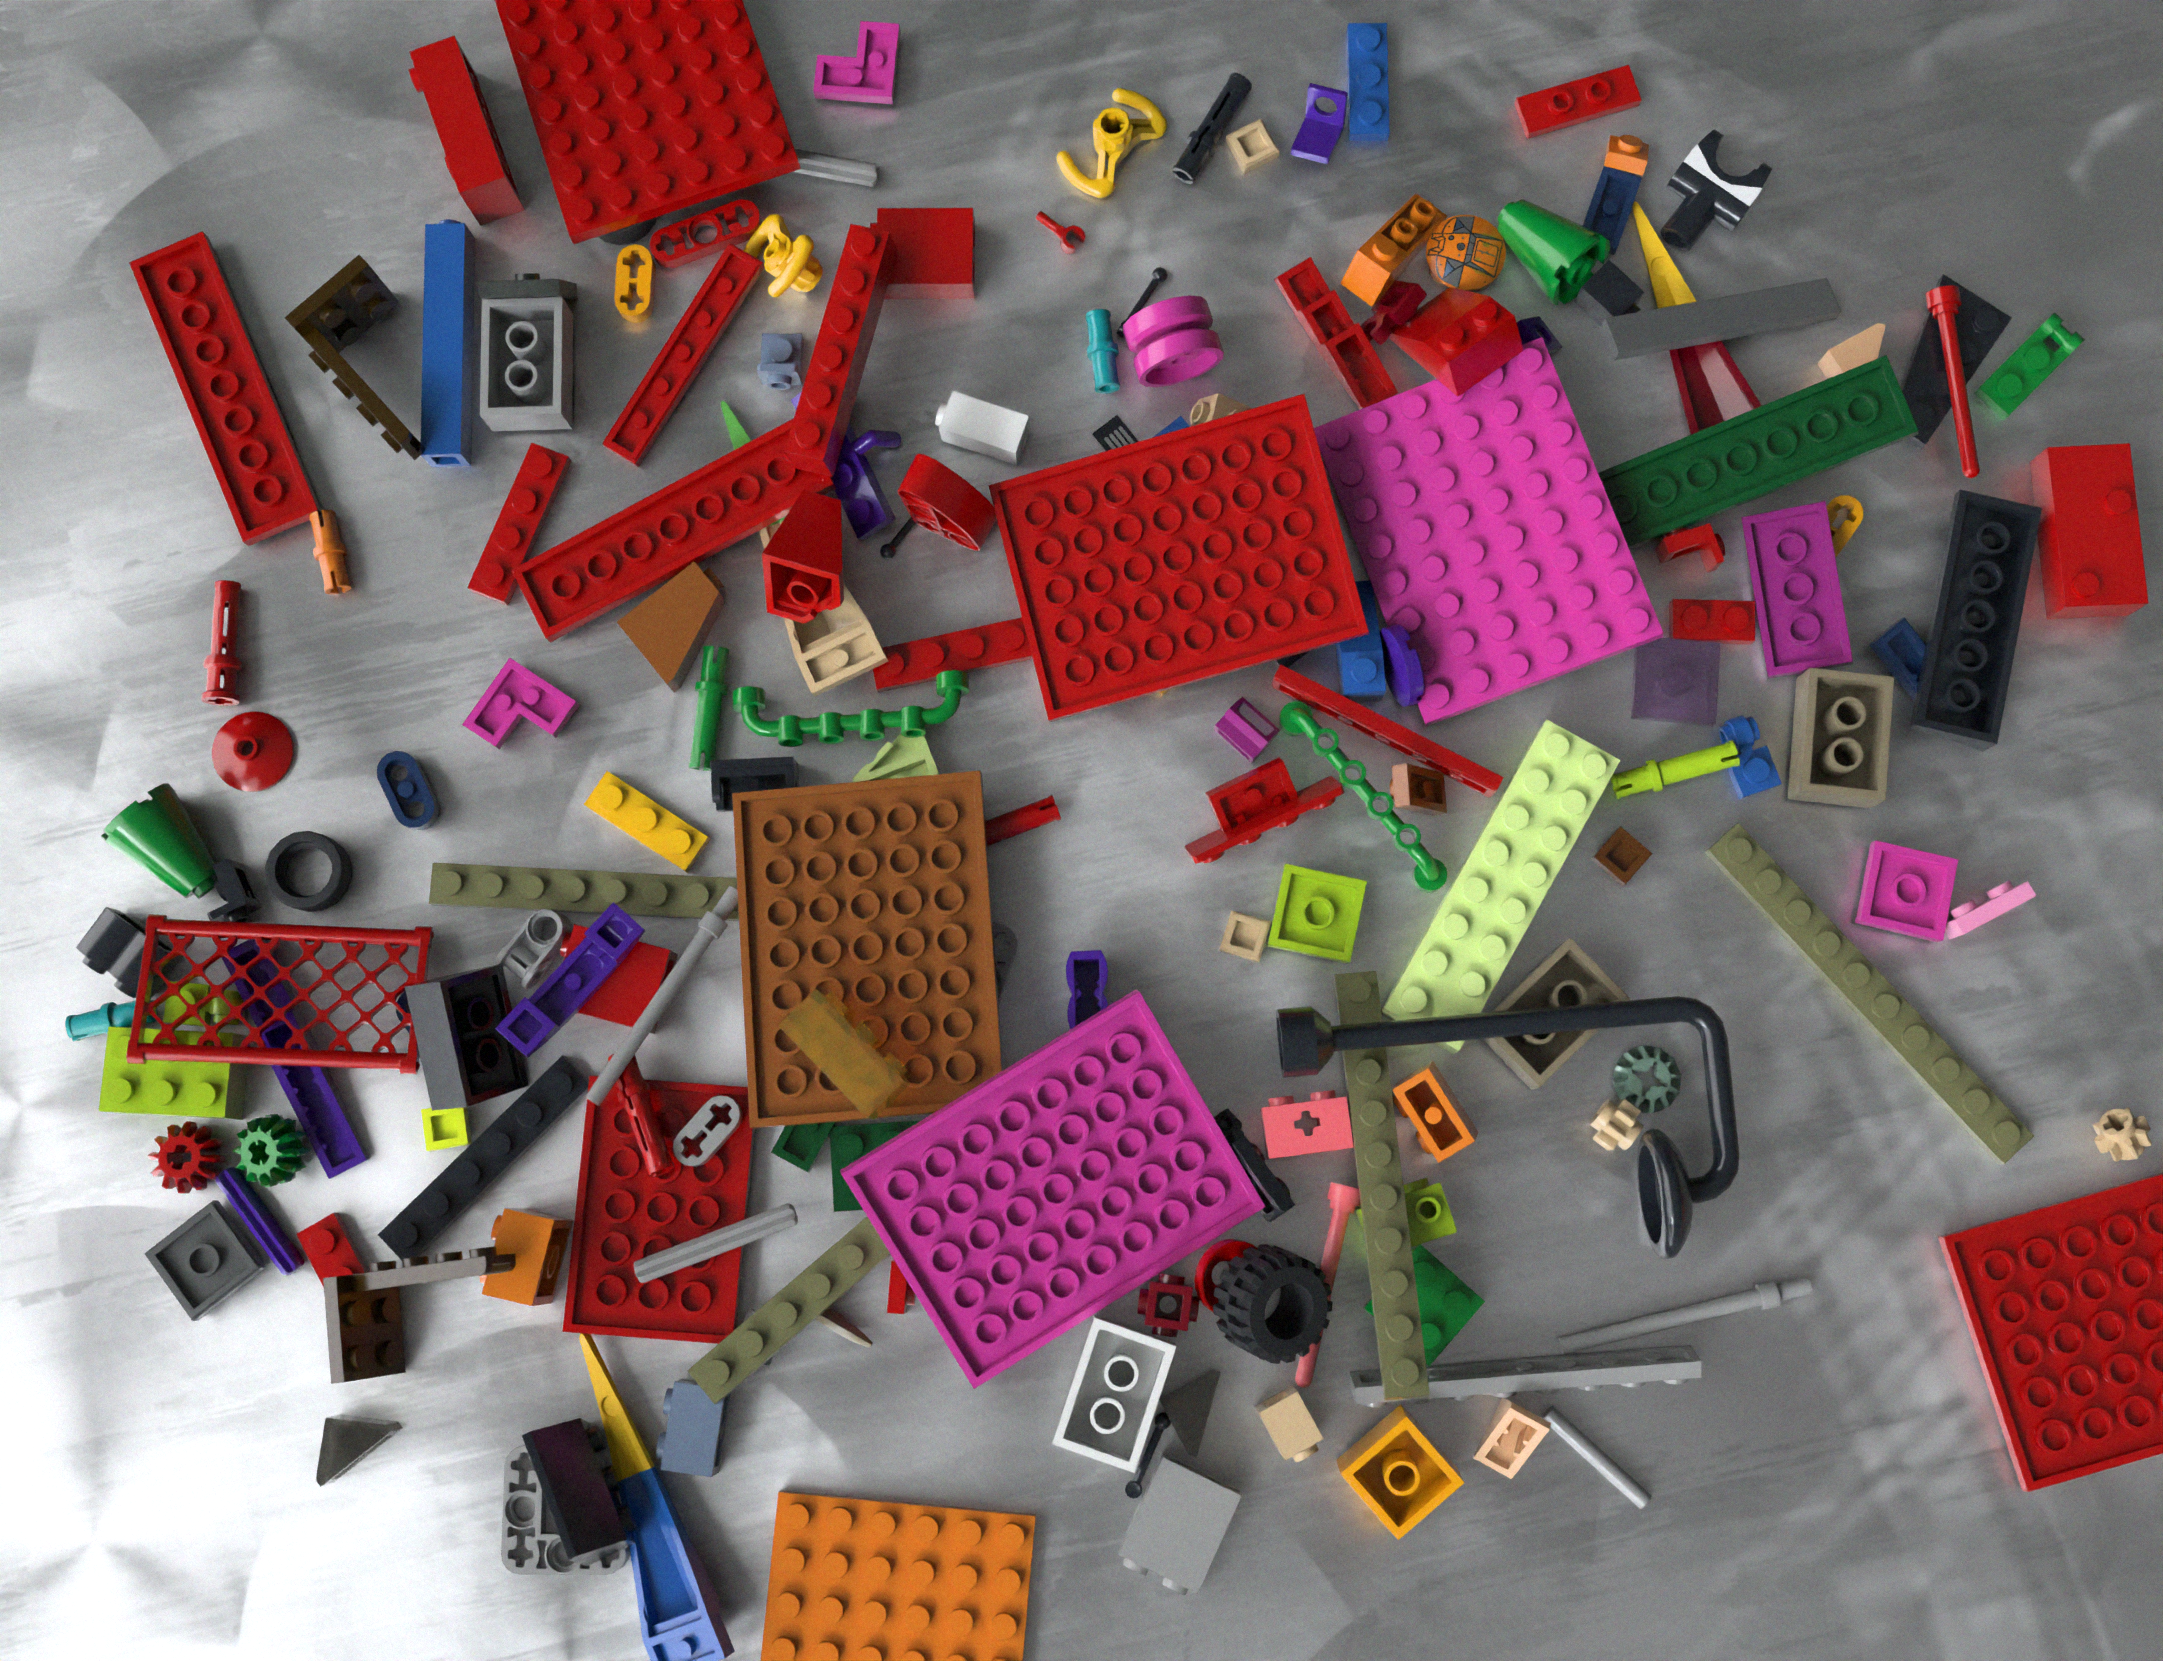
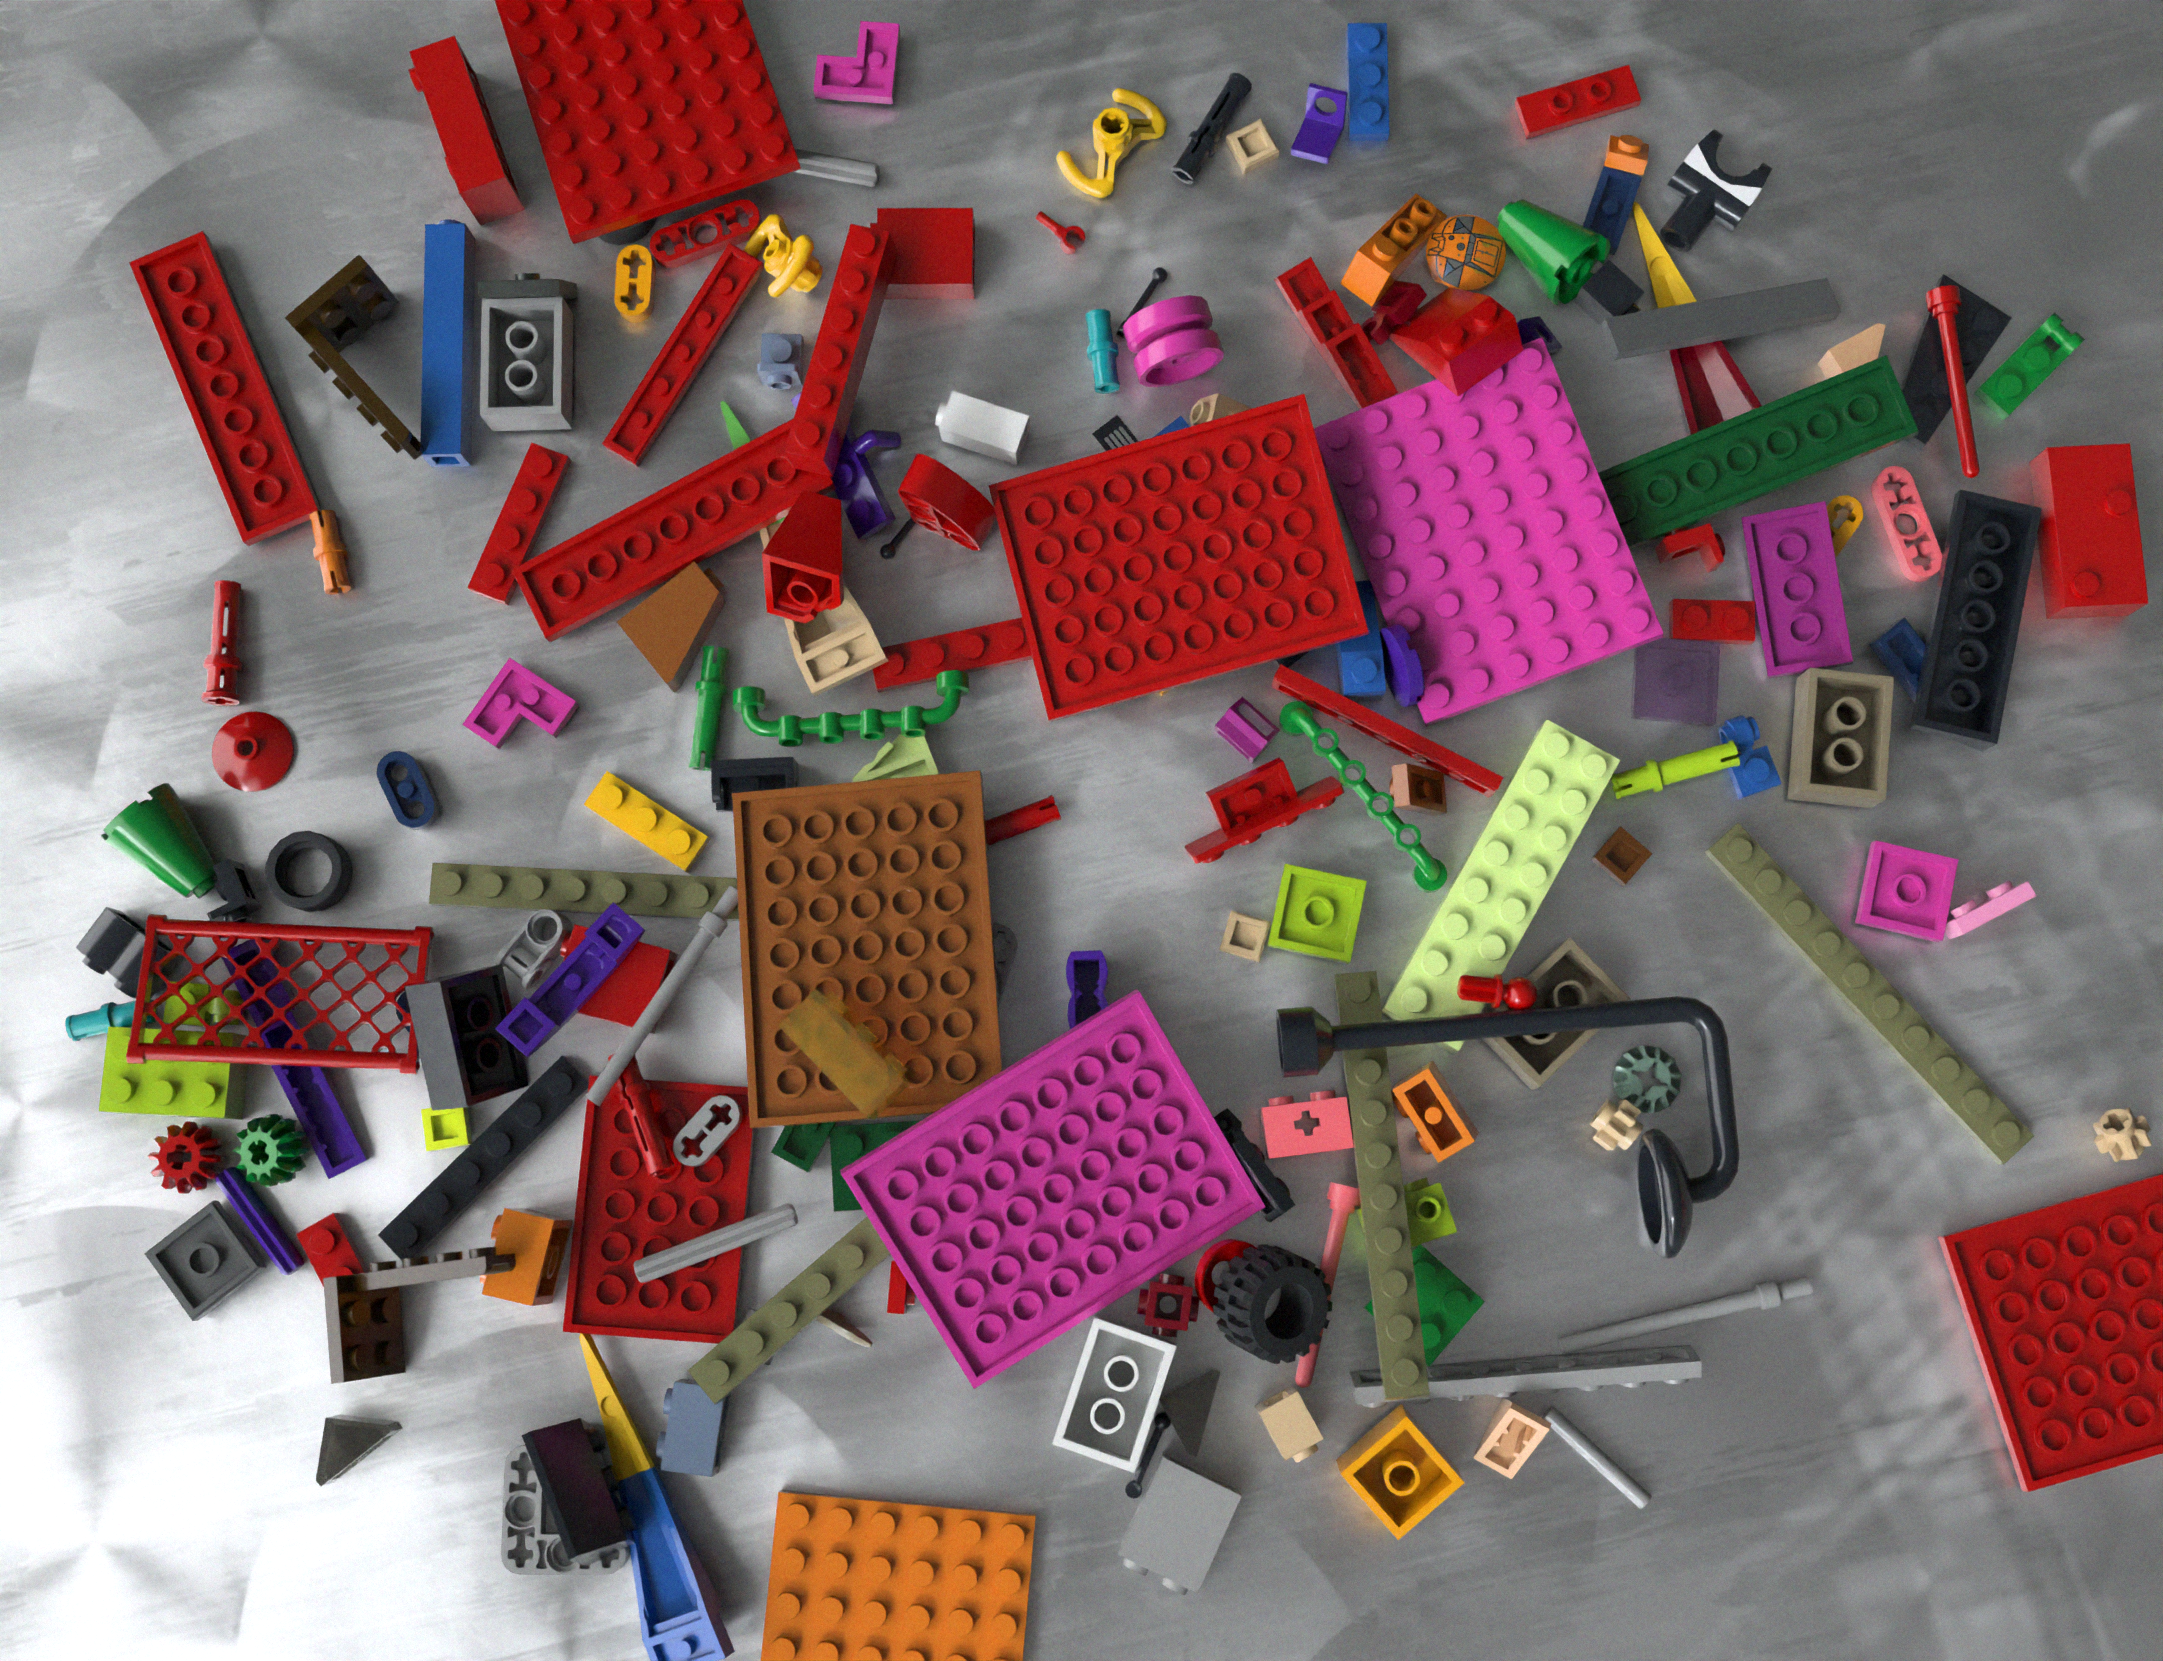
none -> red axle [1457,974,1537,1010]
none -> coral beam [1871,466,1943,582]

